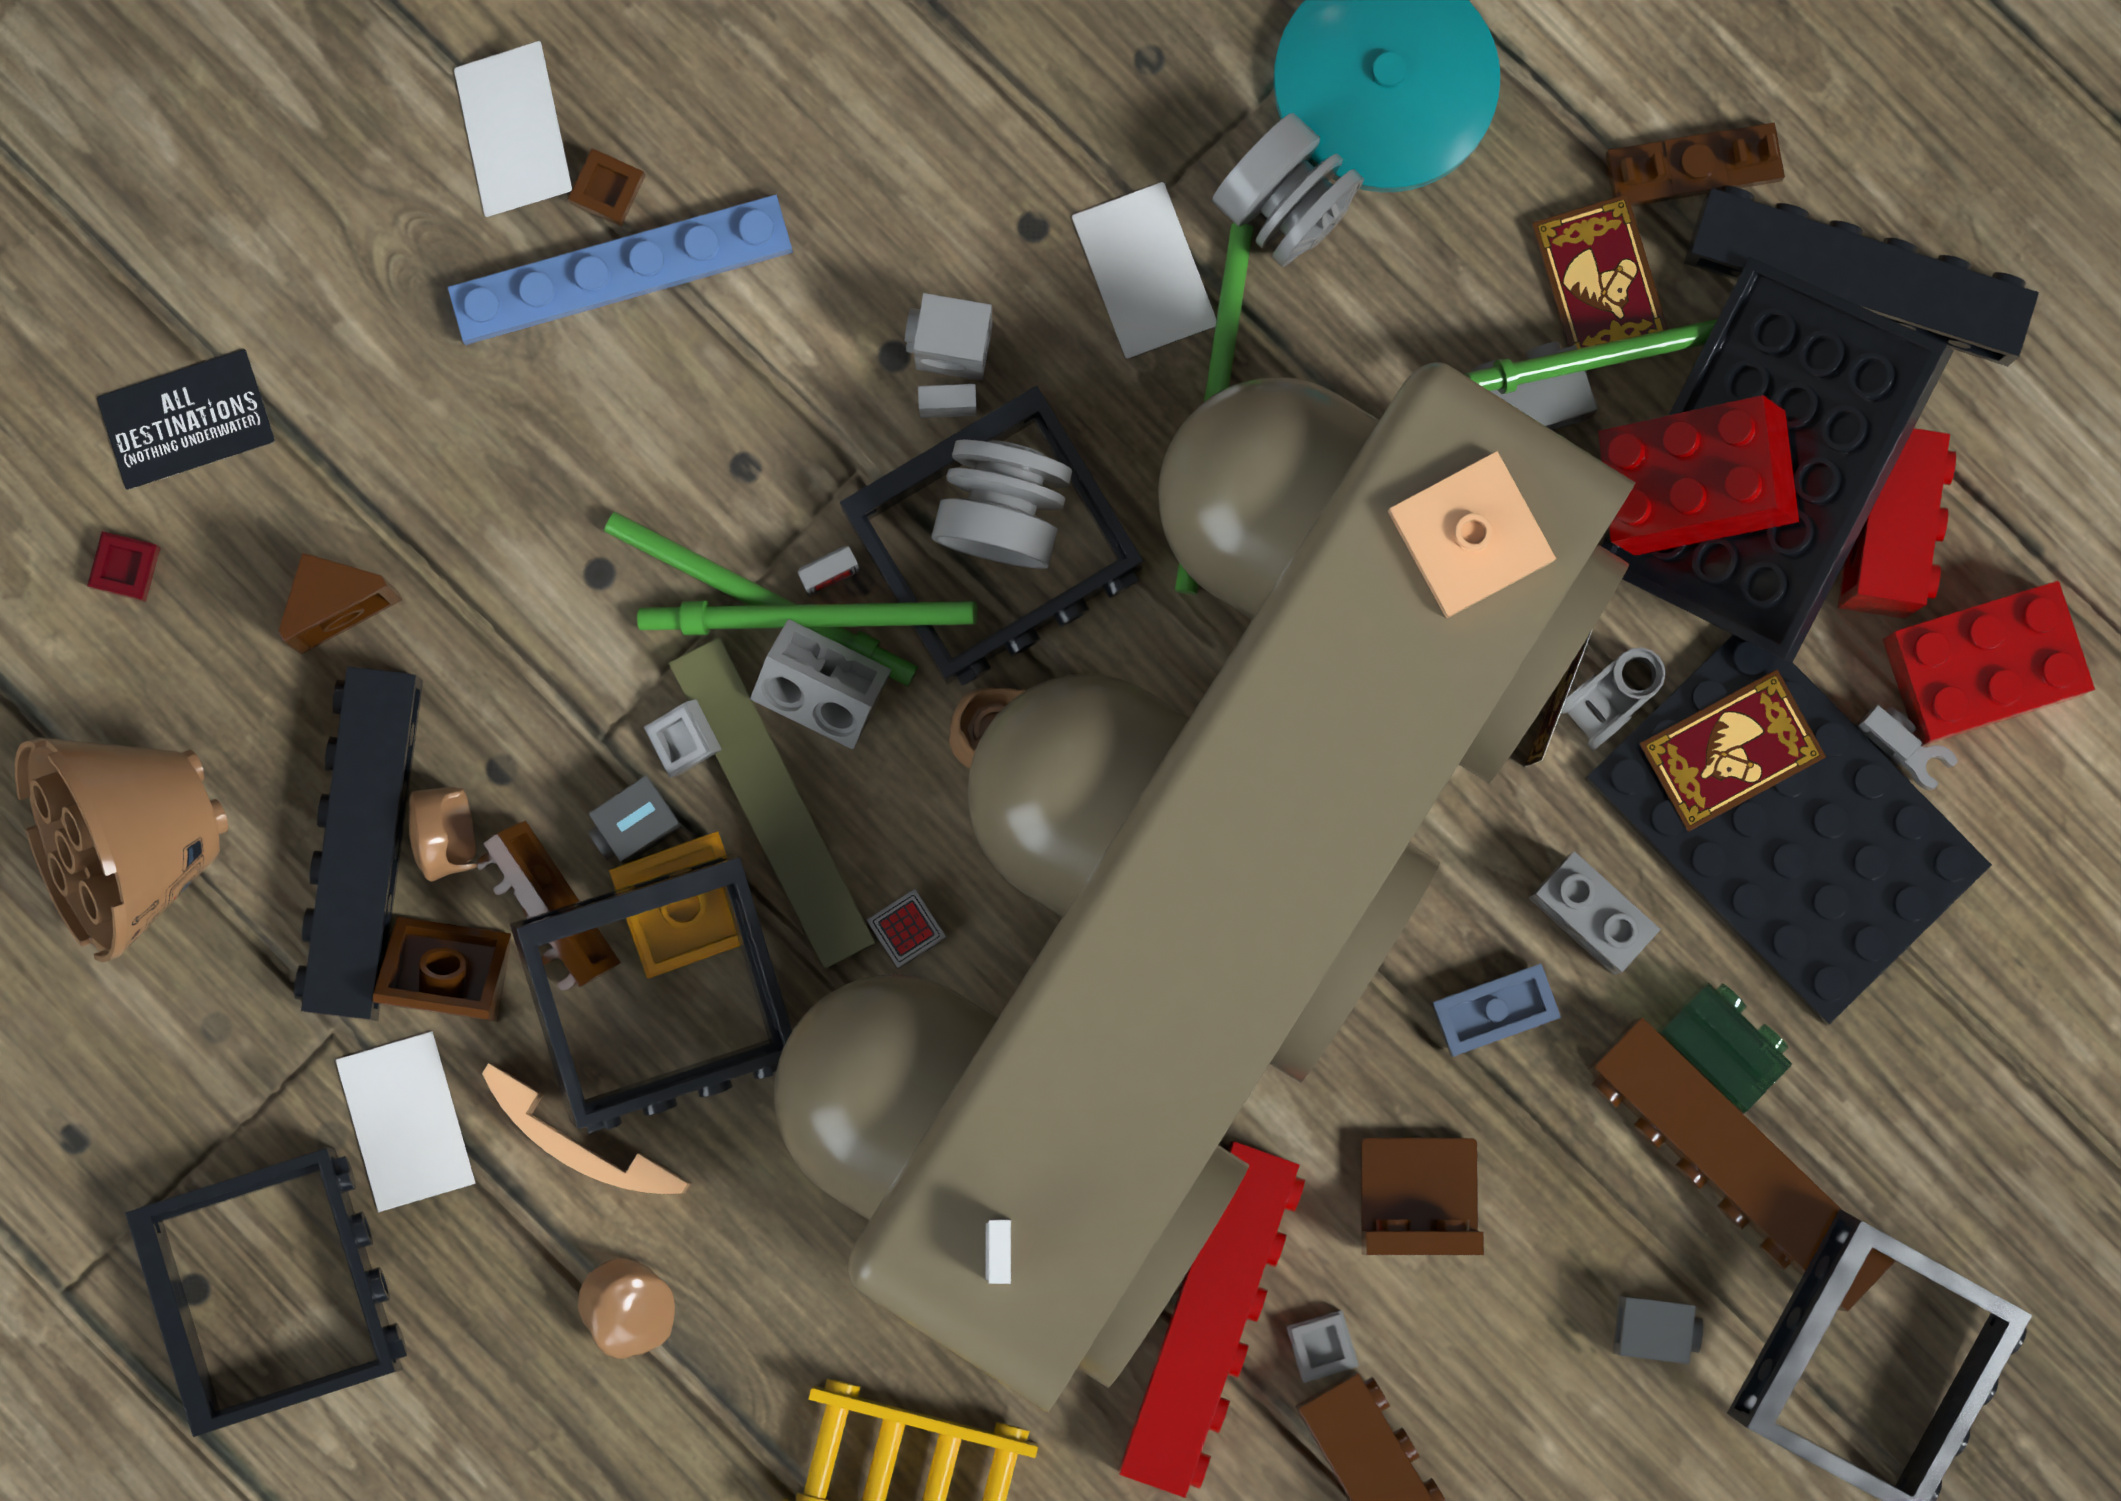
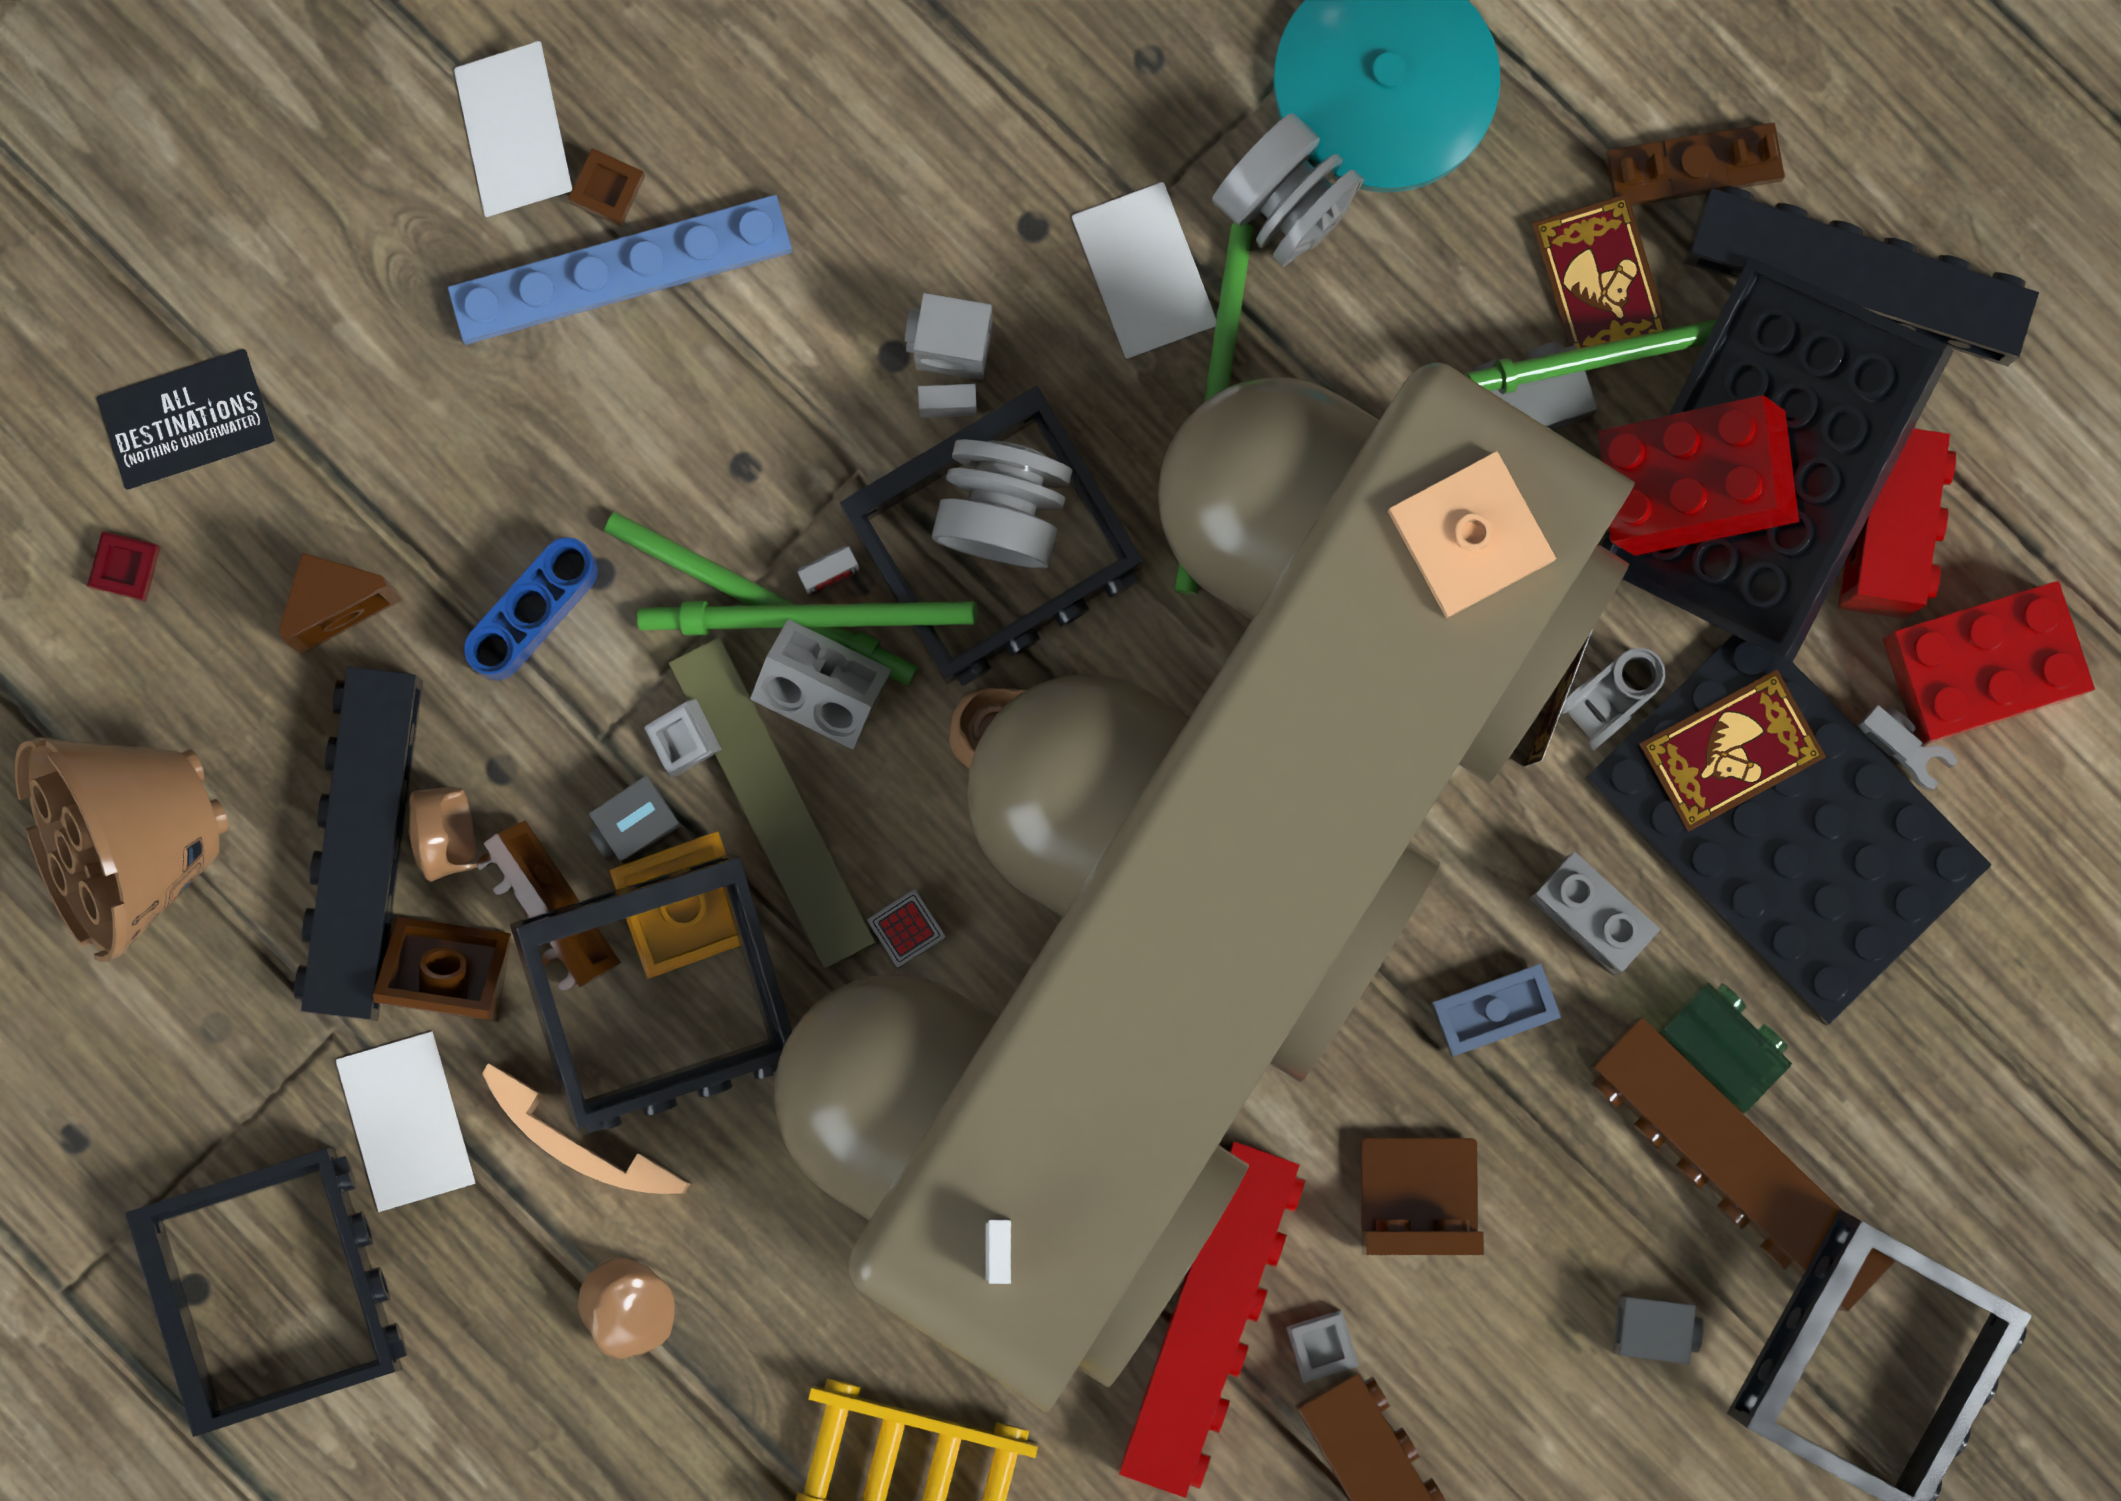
none -> blue beam [464,537,598,681]

